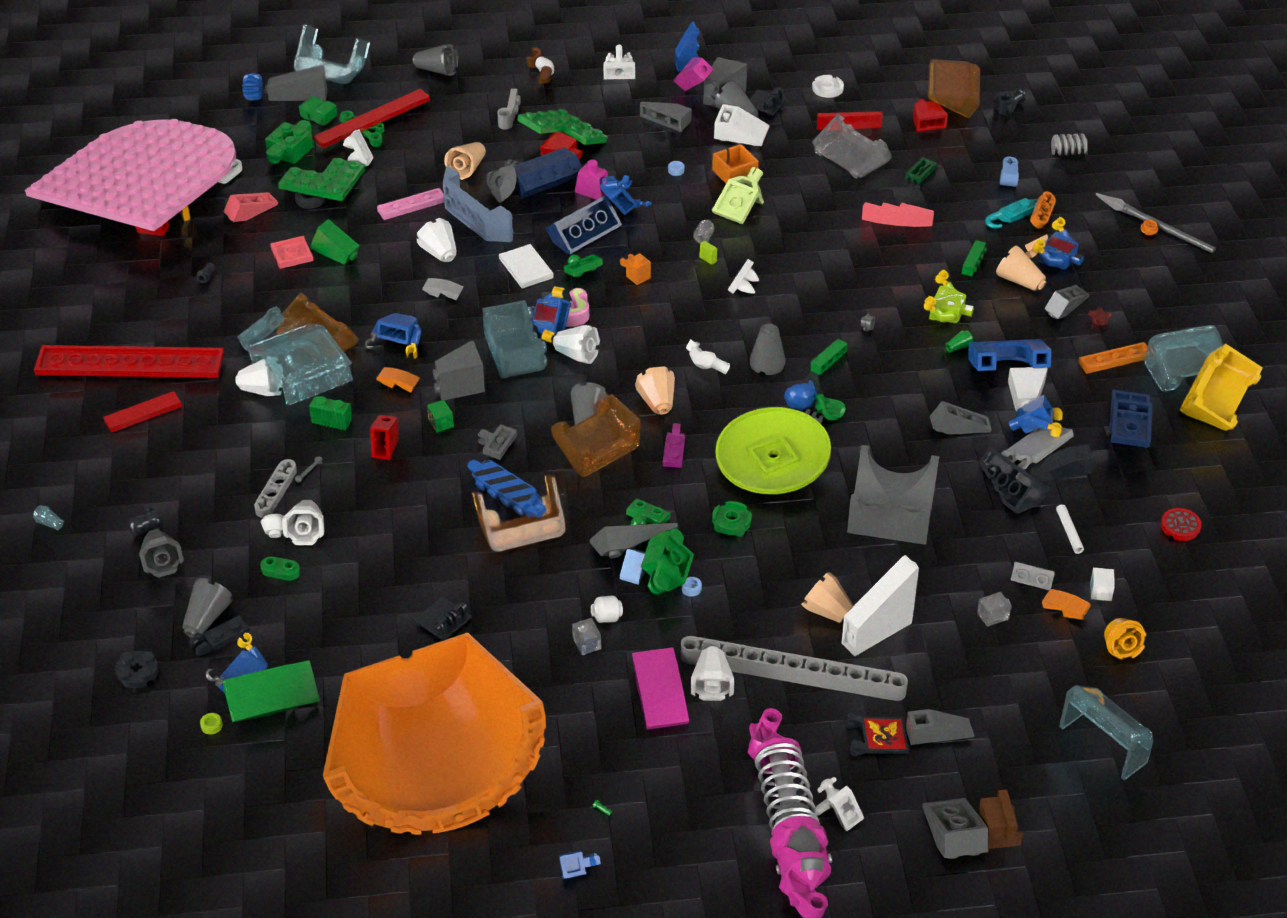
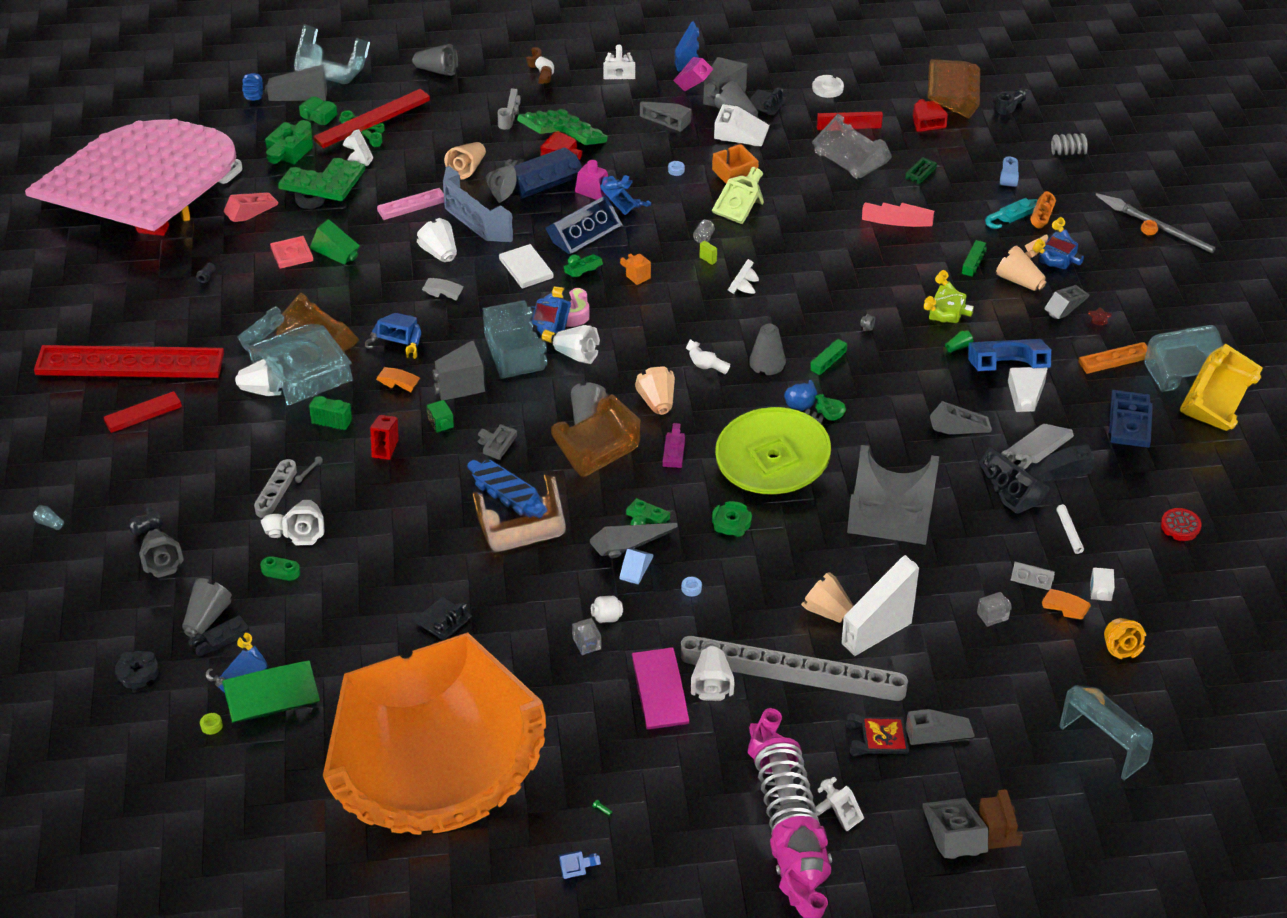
green brick [641,528,694,595] -> none
blue torso [1009,395,1063,437] -> none

